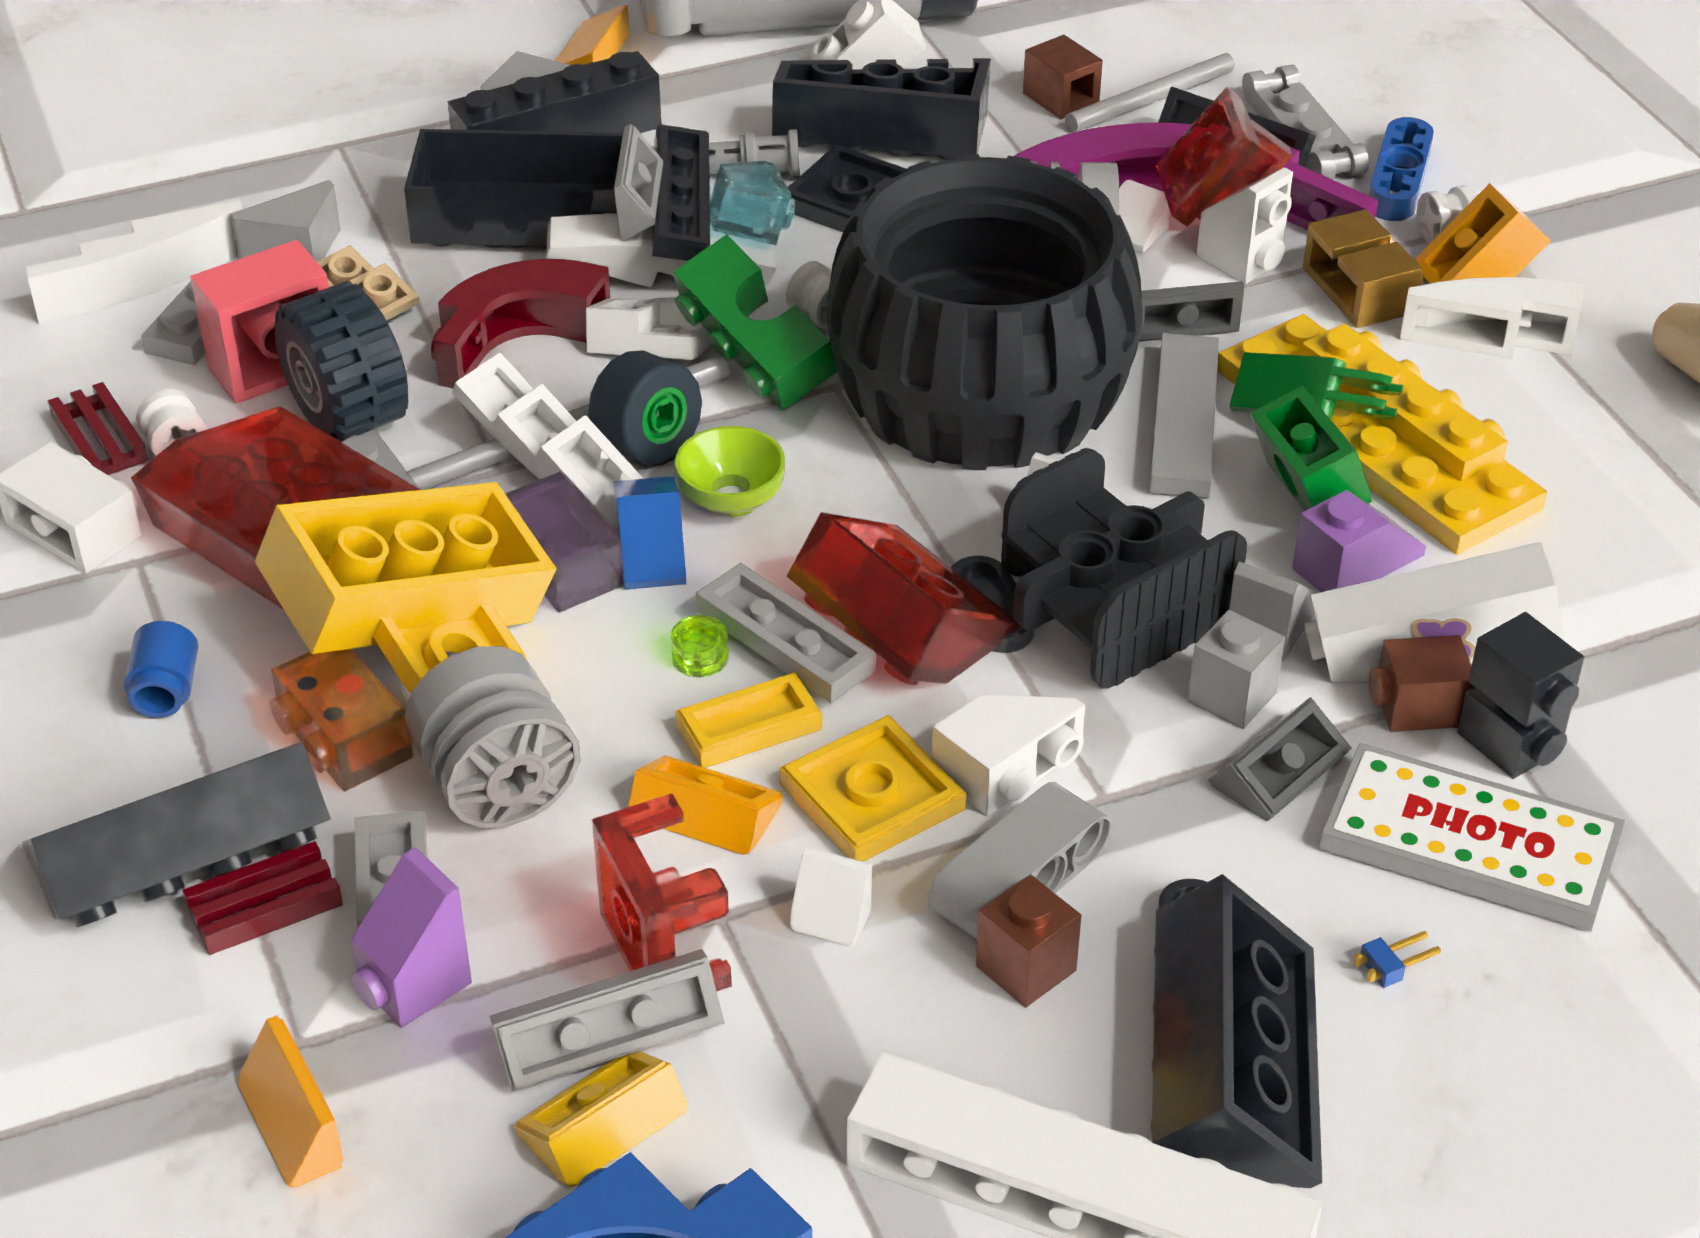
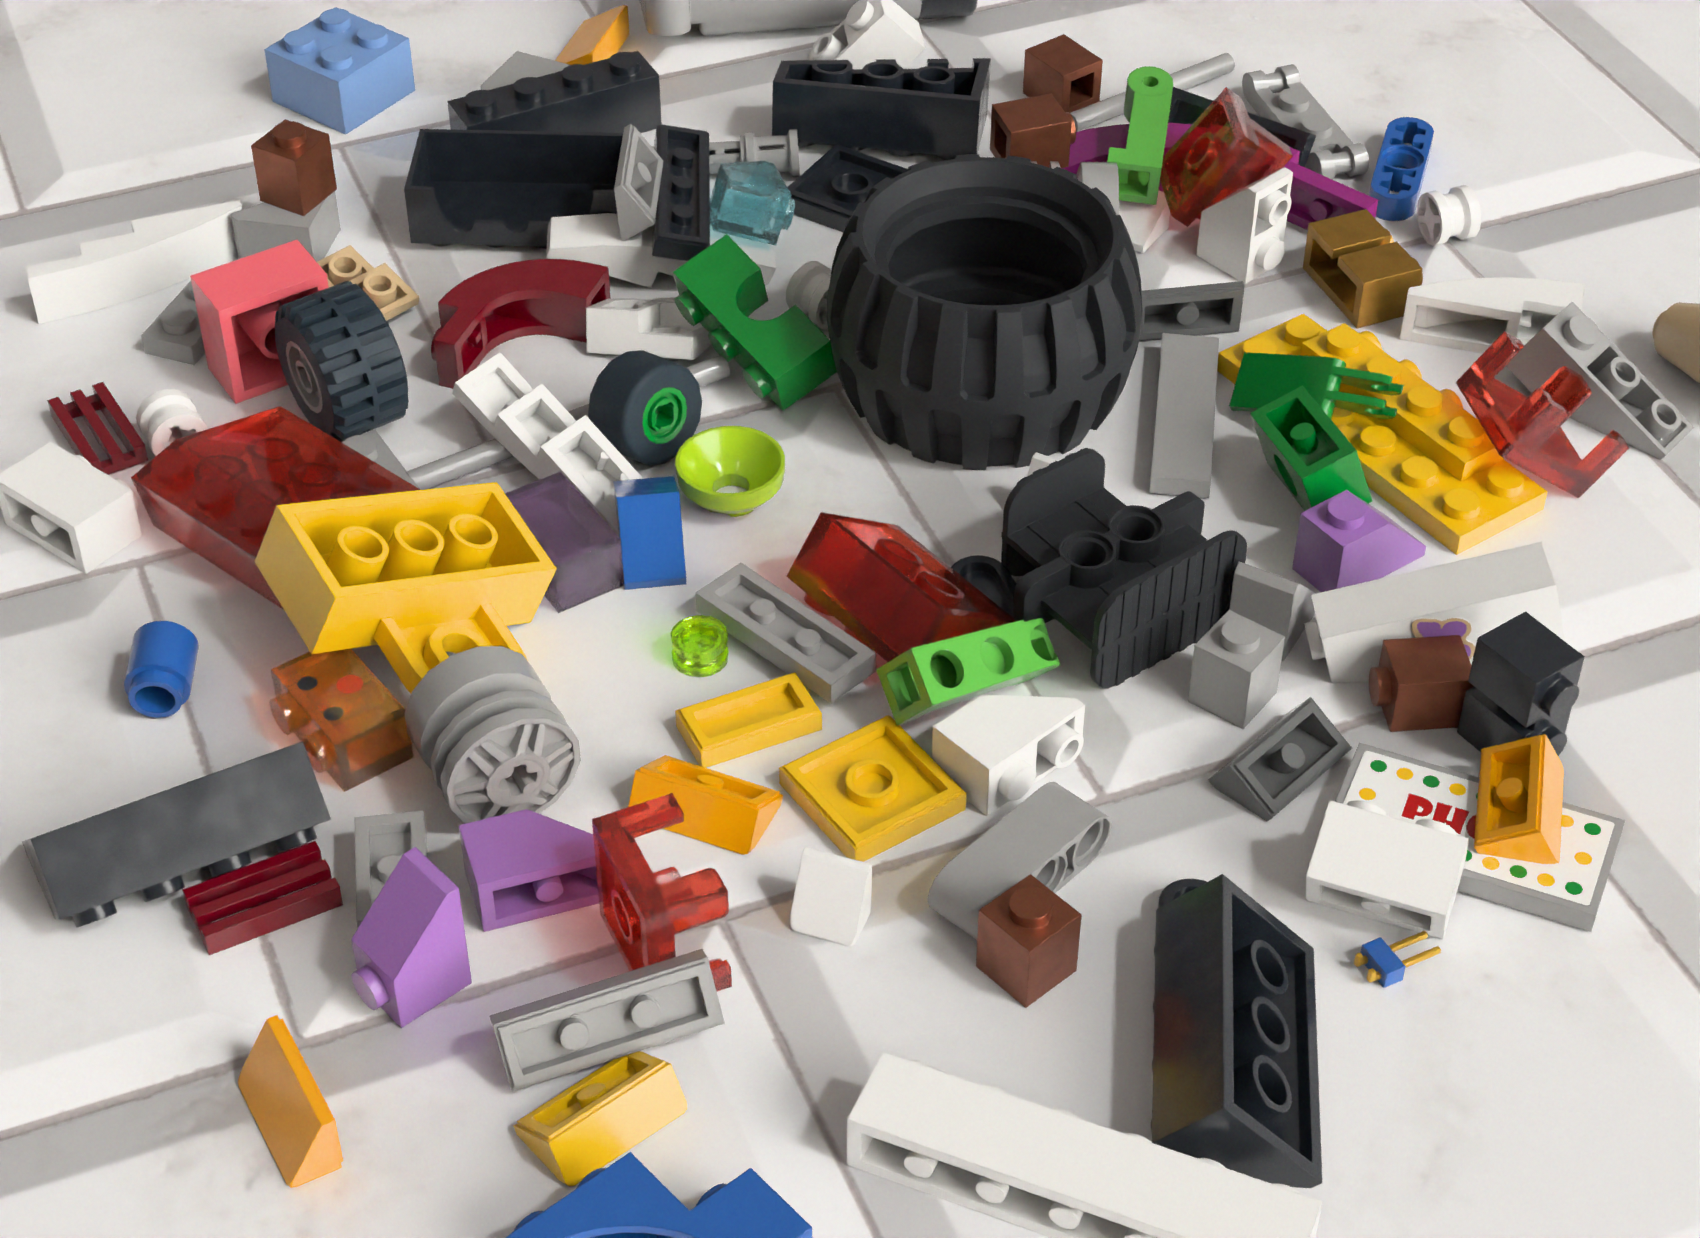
light orange slope [1415,183,1551,284] -> none
none -> copper brick [251,119,337,216]
none -> medium blue brick [264,7,415,135]
none -> medium lavender slope [459,809,620,932]
none -> bright green leg [876,618,1060,725]
none -> copper brick [990,93,1076,168]
none -> bright green leg [1107,66,1173,205]
none -> white brick [1306,800,1469,939]
none -> clear red panel [1455,331,1629,498]
none -> light orange slope [1474,734,1564,864]
none -> light grey slope [1504,302,1694,460]

